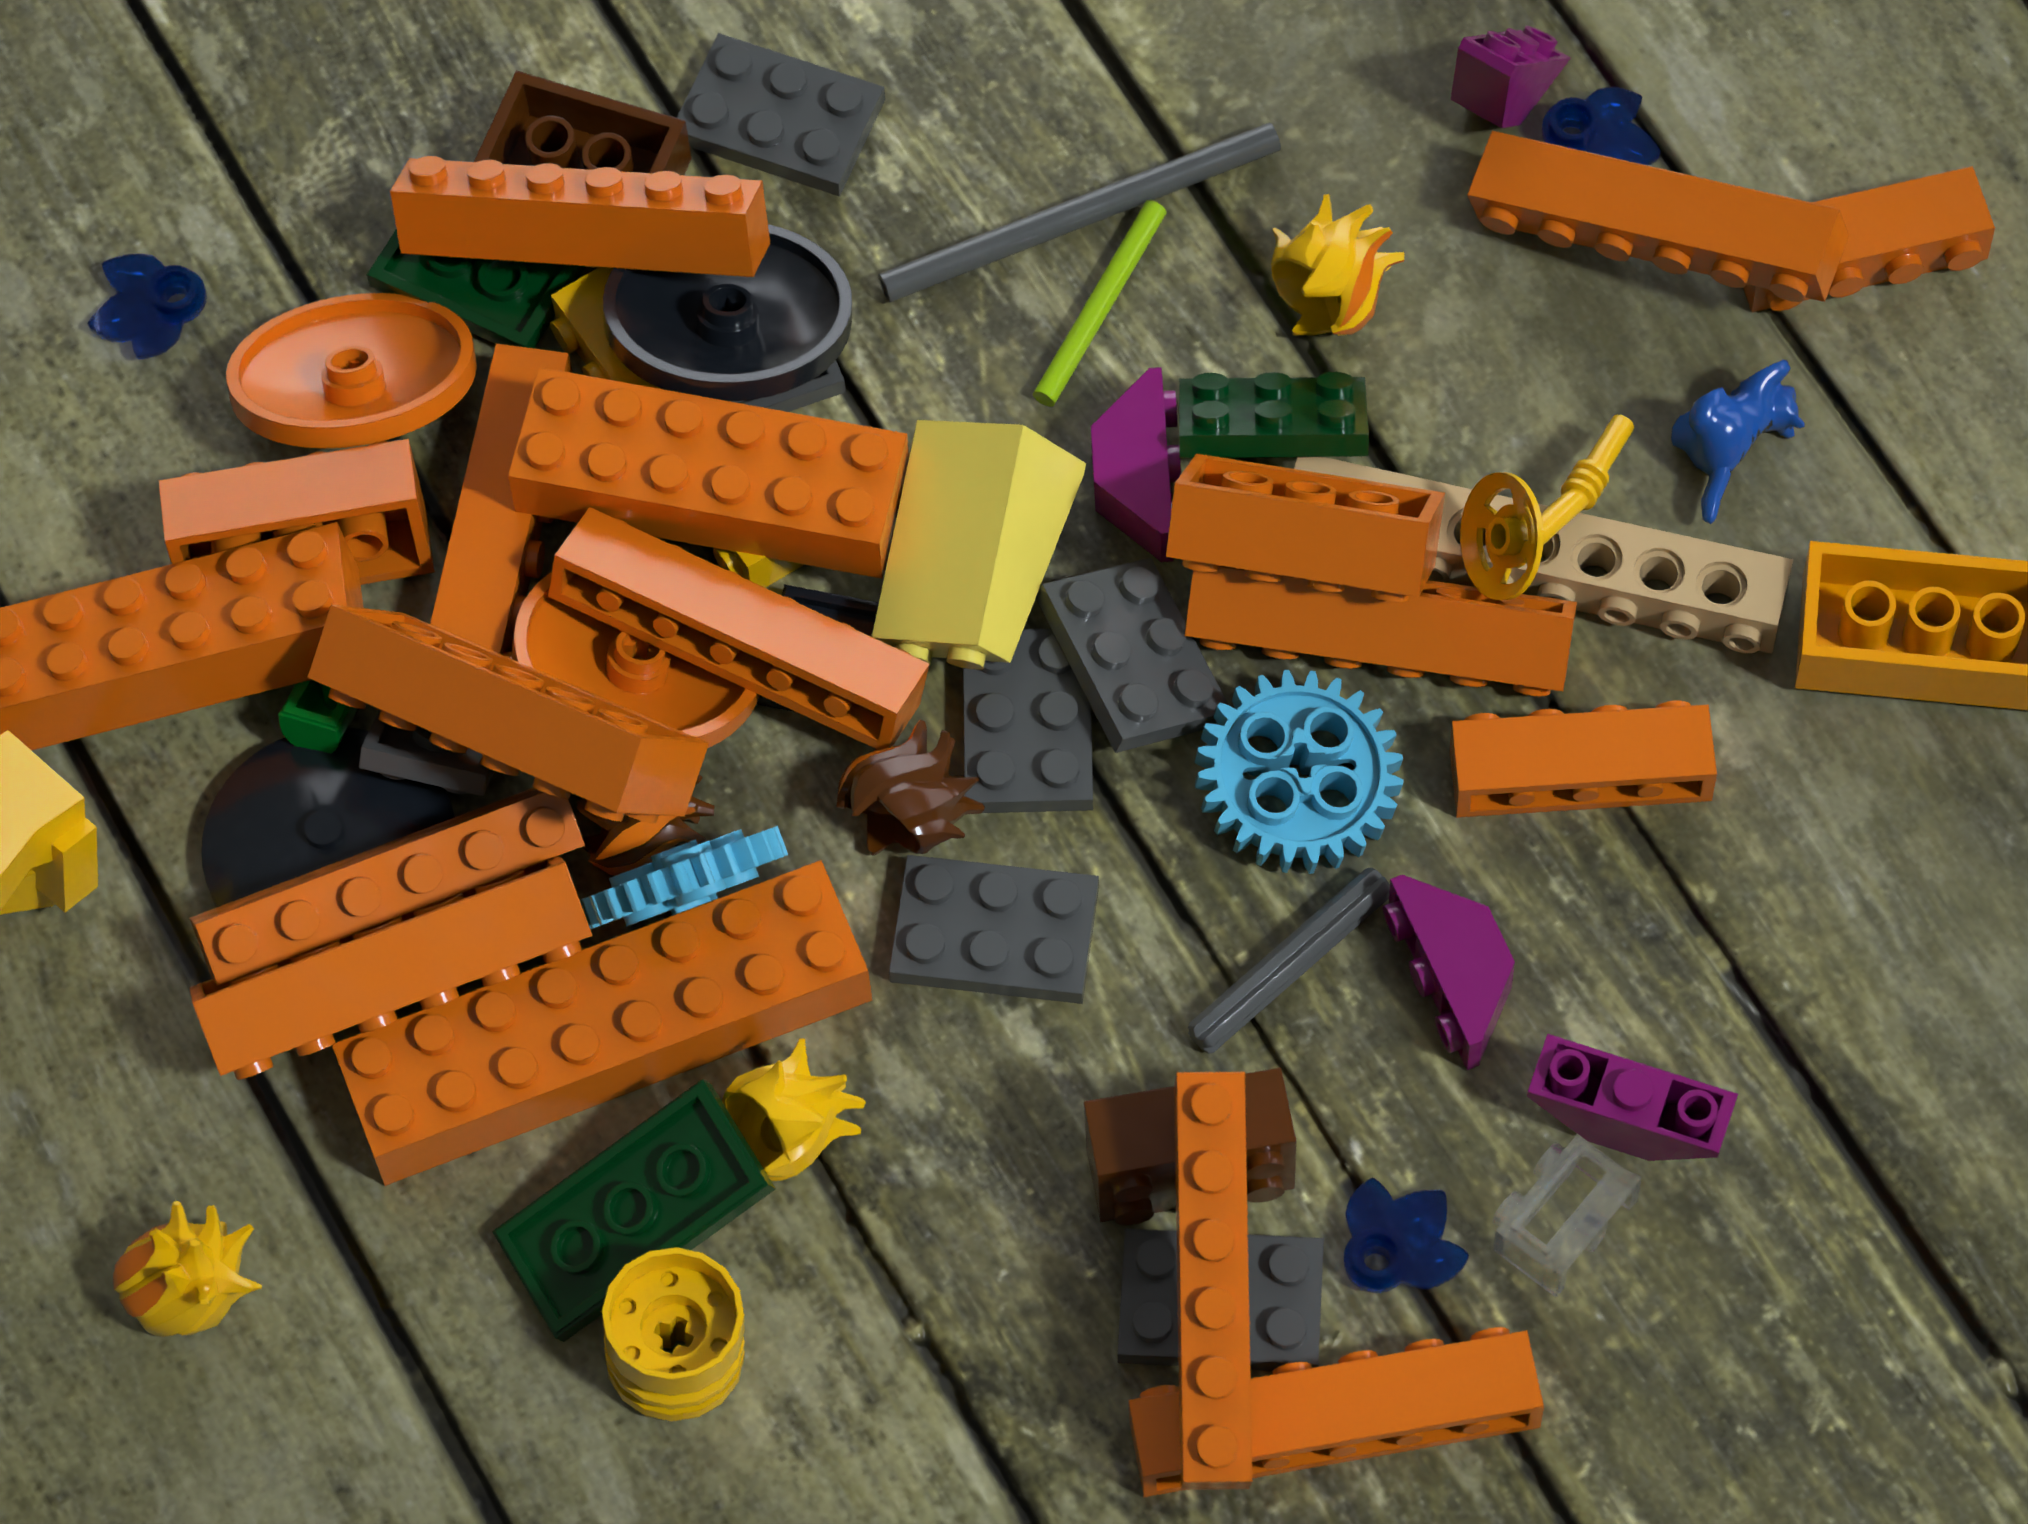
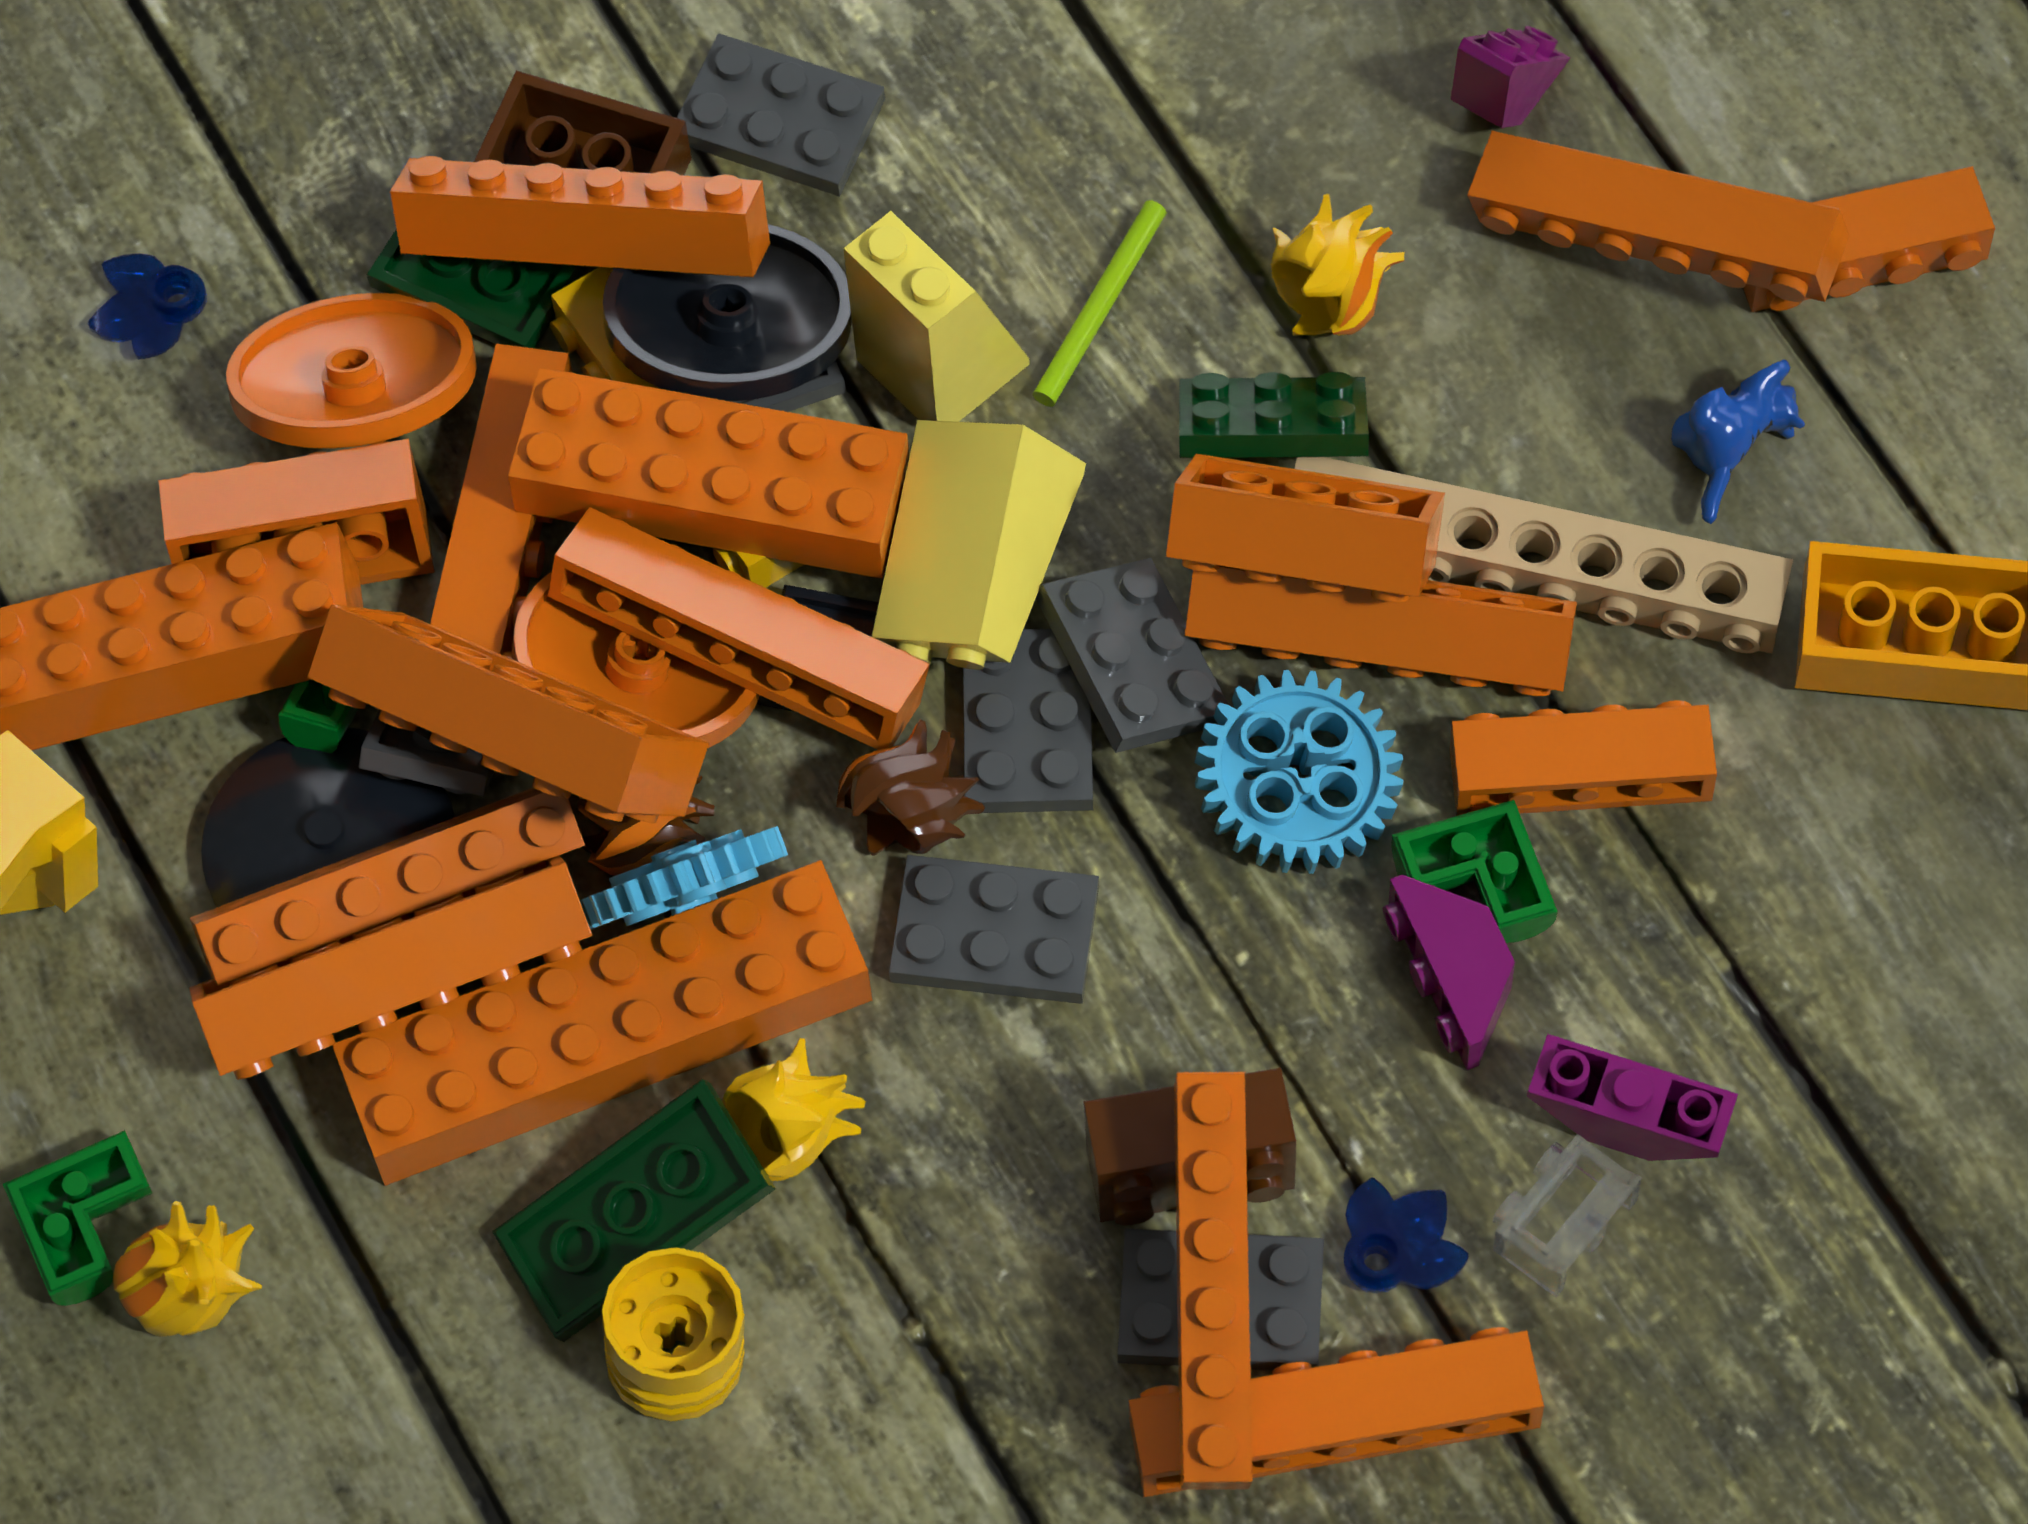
dark grey piece [878,122,1281,303] -> none
magenta slope [1091,367,1181,562] -> none
dark grey axle [1188,867,1390,1053] -> none
yellow dish [1460,414,1634,600] -> none
clear blue plate [1542,87,1660,166] -> none
none -> green brick [3,1130,153,1306]
none -> light yellow slope [843,211,1030,422]
none -> green brick [1391,800,1558,943]

